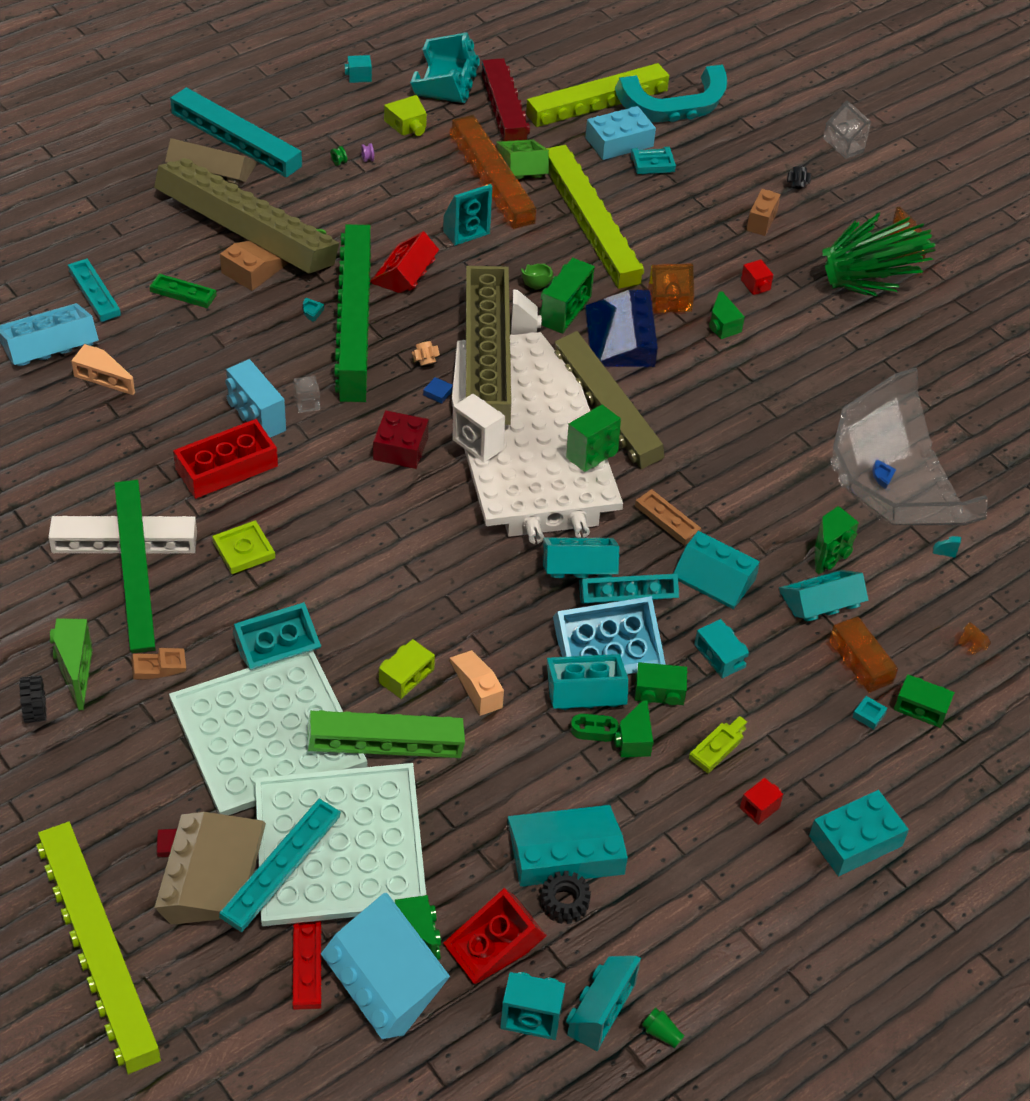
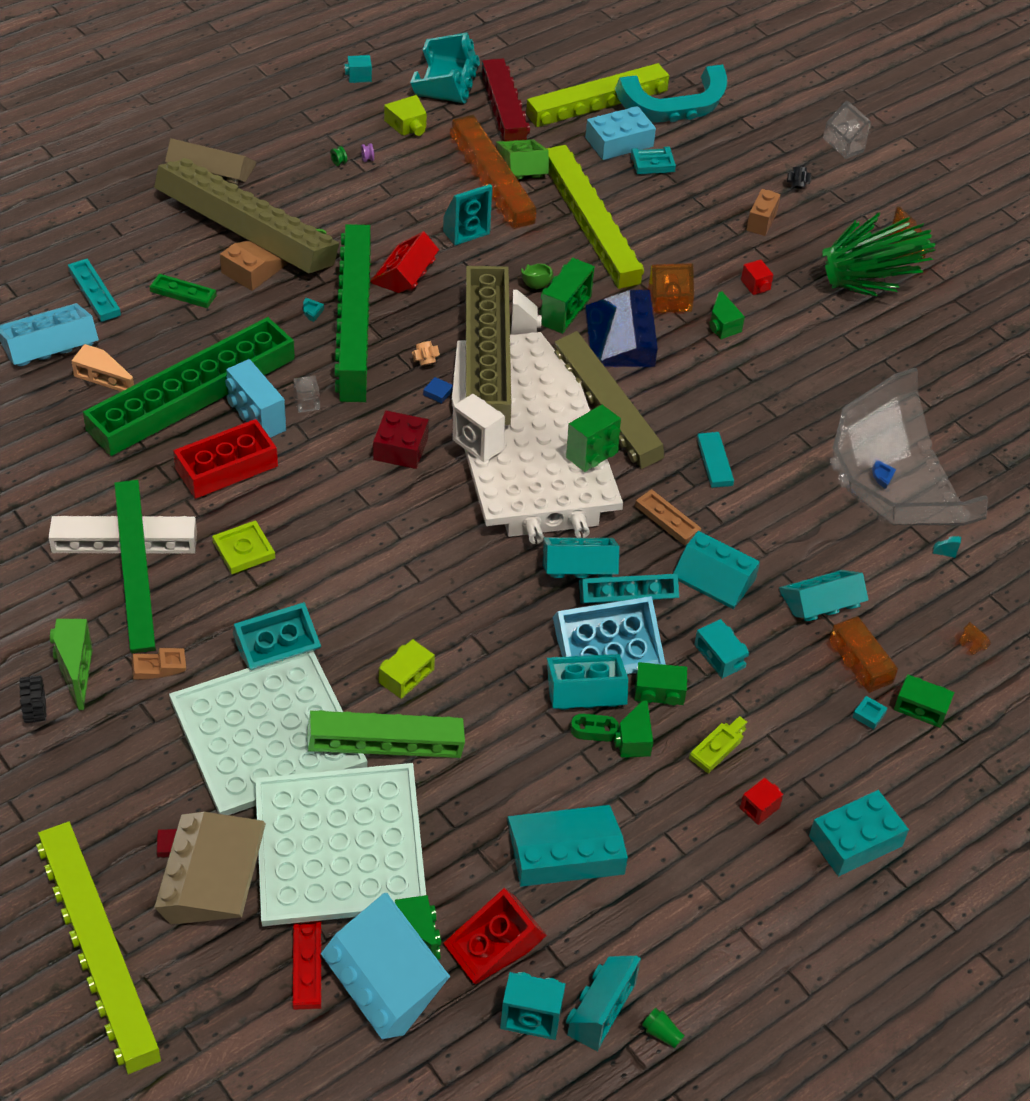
teal brick [170,87,302,178] -> none
teal tile [219,798,341,932] -> none
light nougat slope [450,650,504,716] -> none
black tyre [541,871,591,924] -> none
green slope [815,506,859,575] -> none
none -> green brick [83,317,295,456]
none -> teal tile [697,432,734,488]

